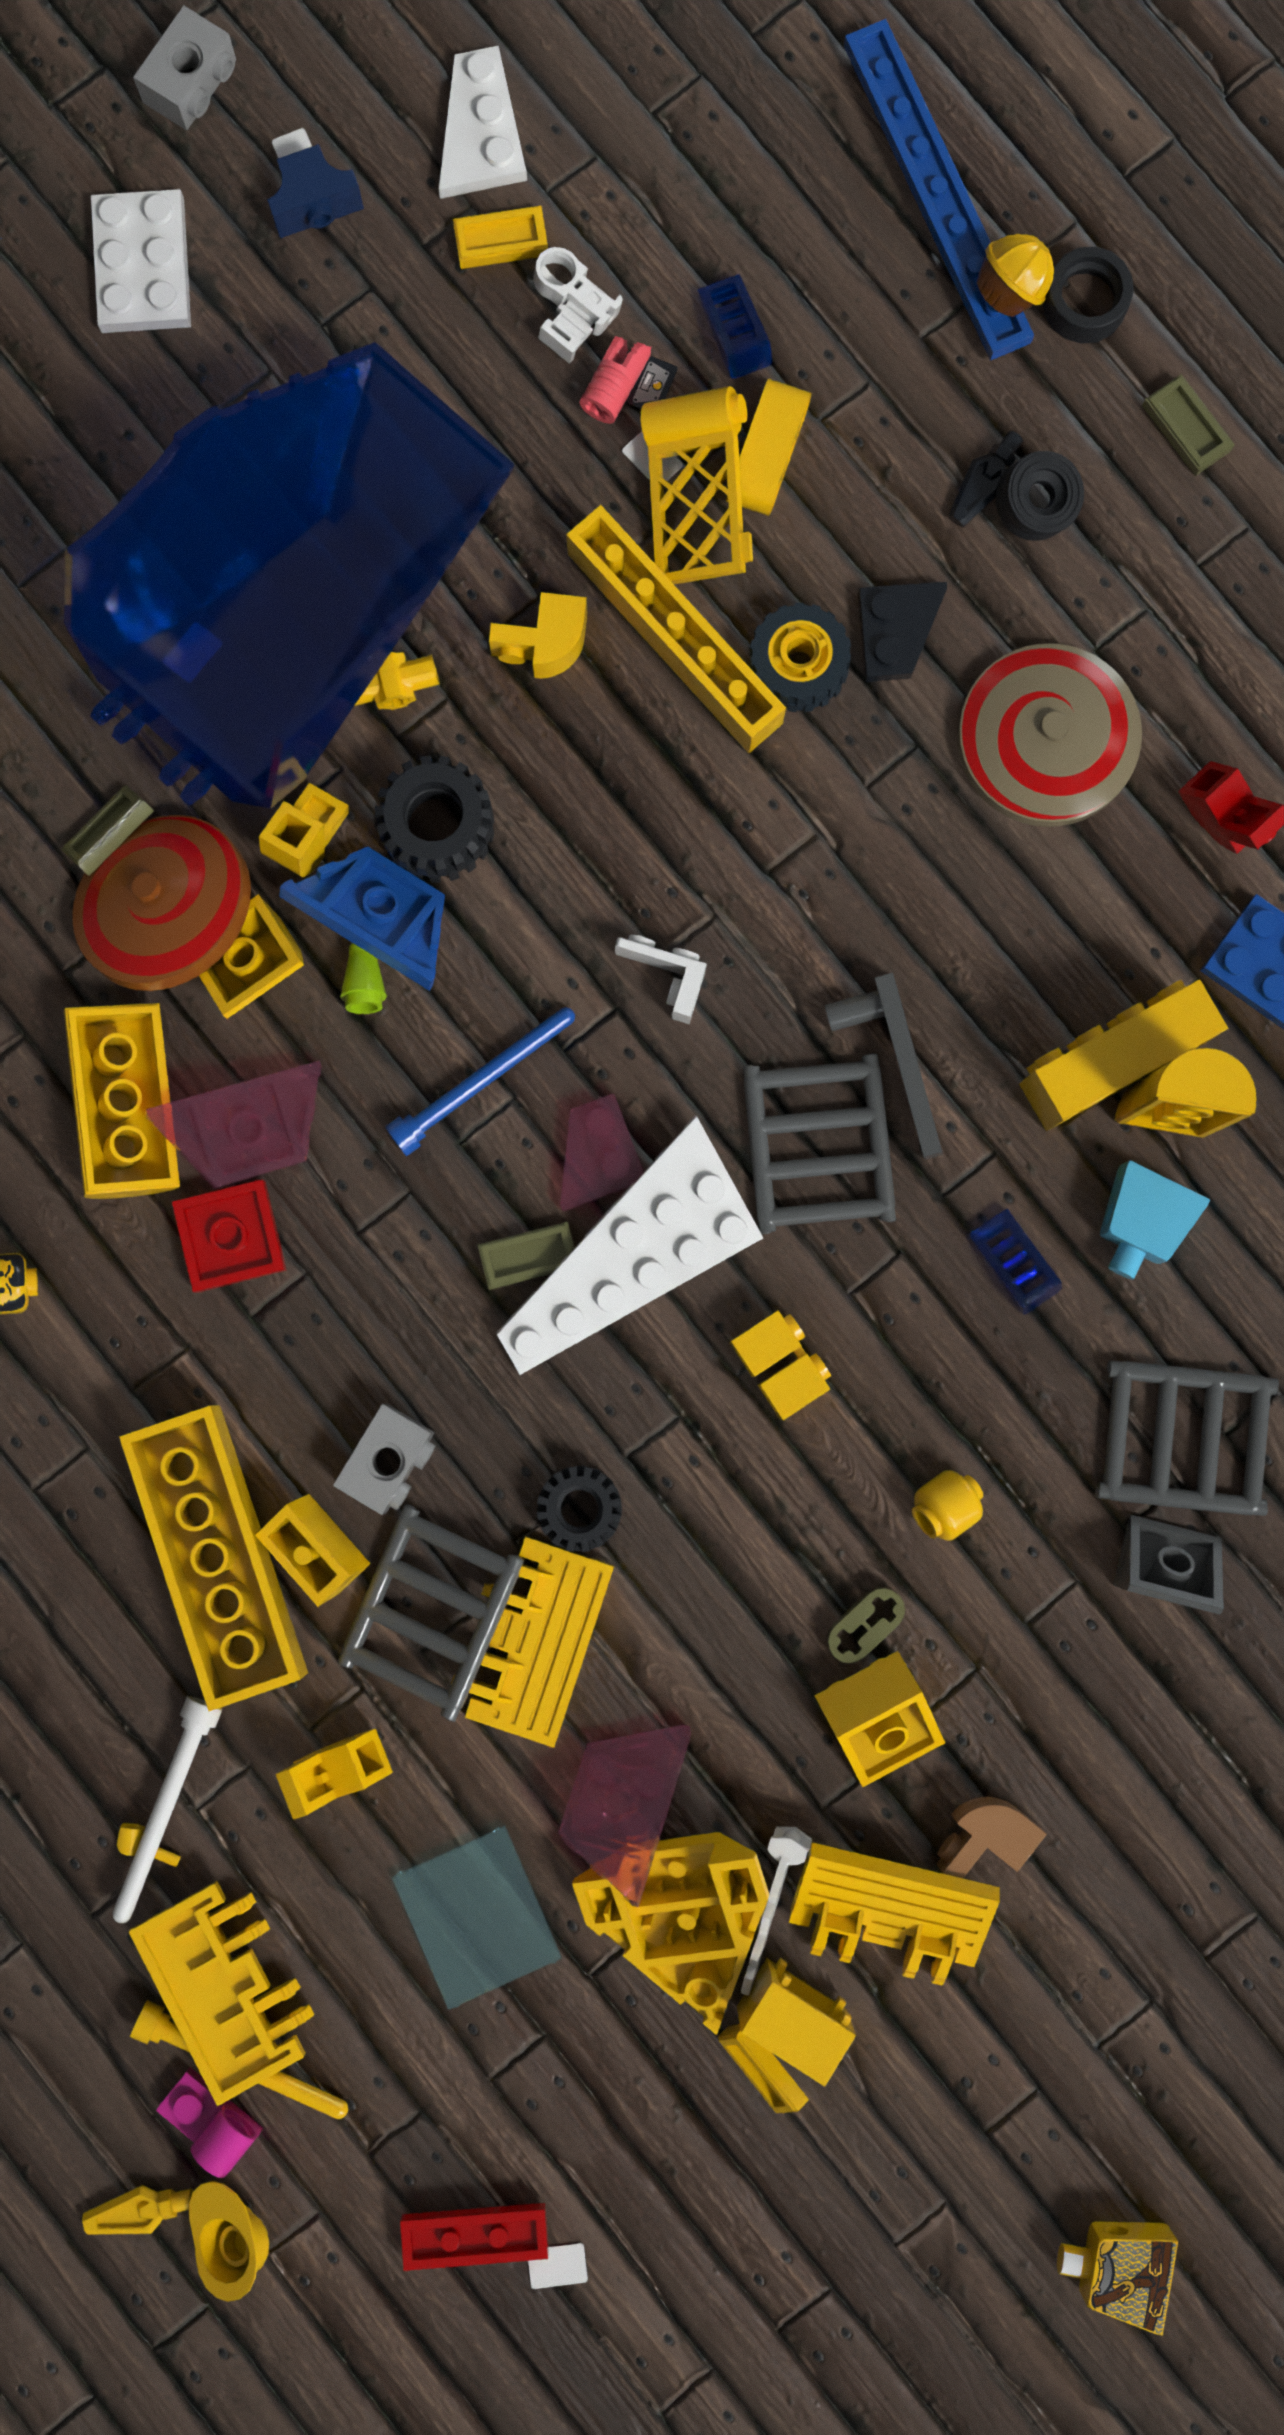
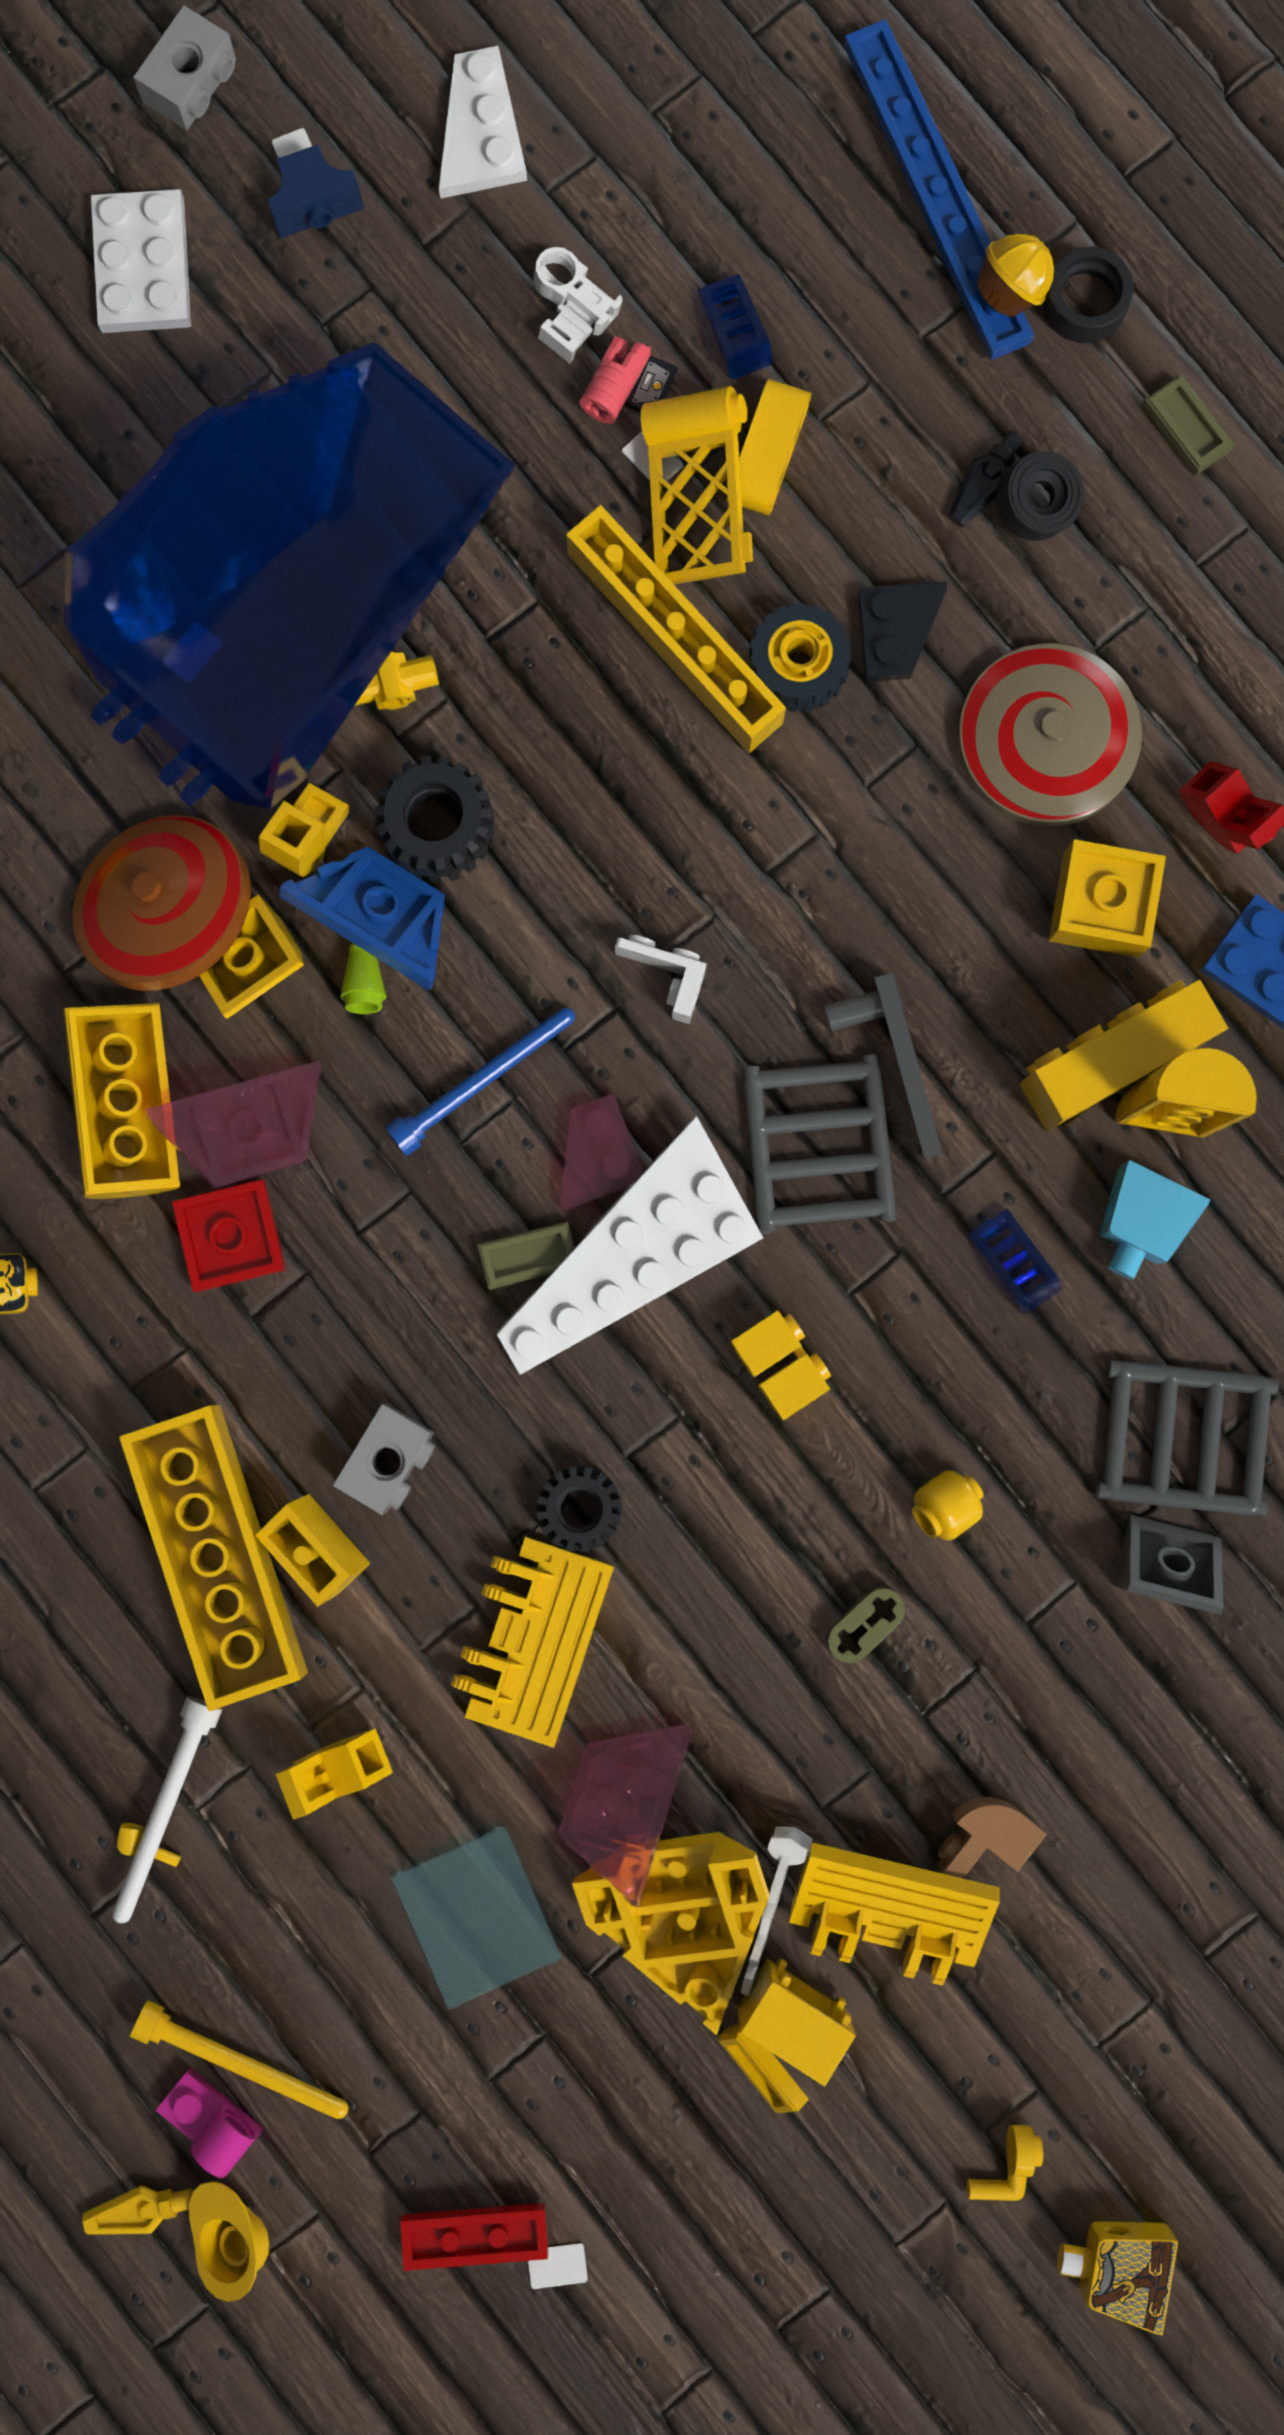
olive tile [62,785,154,876] -> none
yellow hinge [129,1881,315,2106] -> none
dark grey bar [337,1504,524,1722] -> none
yellow tile [453,205,548,269] -> none
yellow brick [489,592,588,679] -> none
yellow slope [815,1651,945,1787] -> none
none -> yellow plate [966,2125,1043,2201]
none -> yellow container [1048,839,1166,958]

